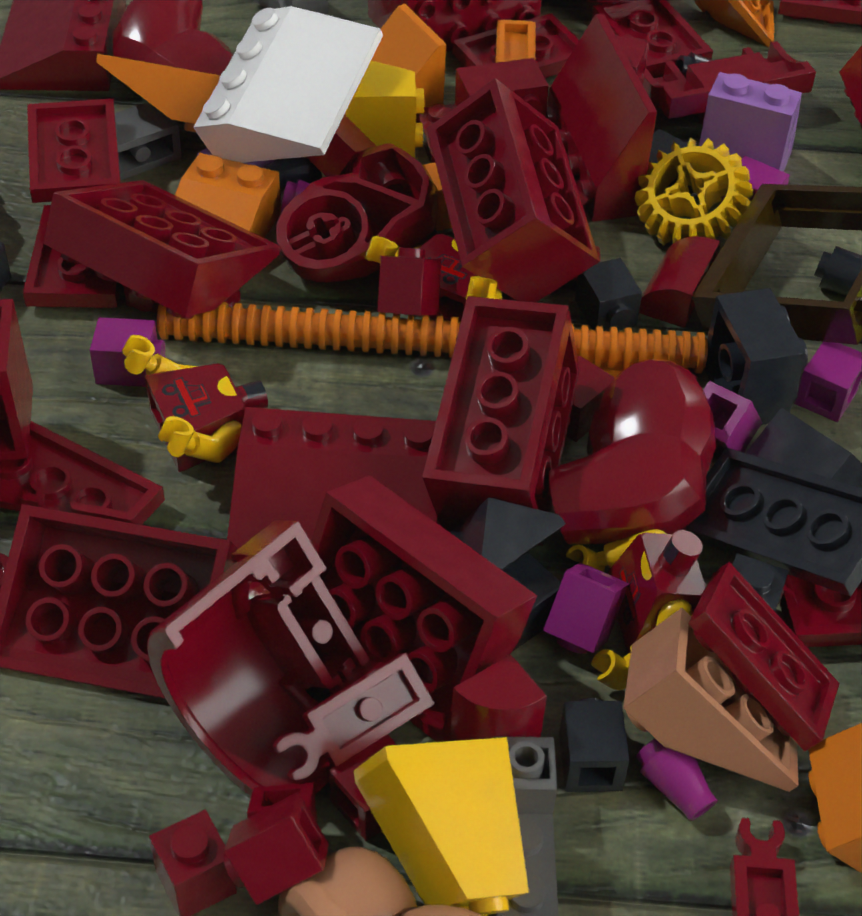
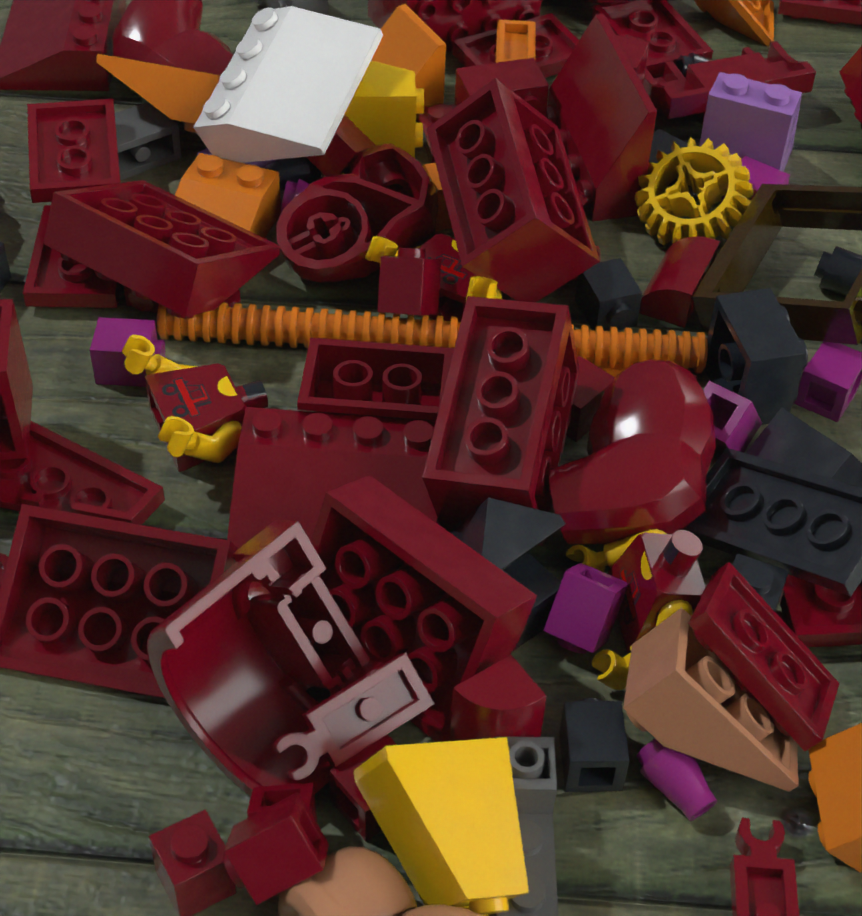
none -> dark red slope [297,337,454,421]

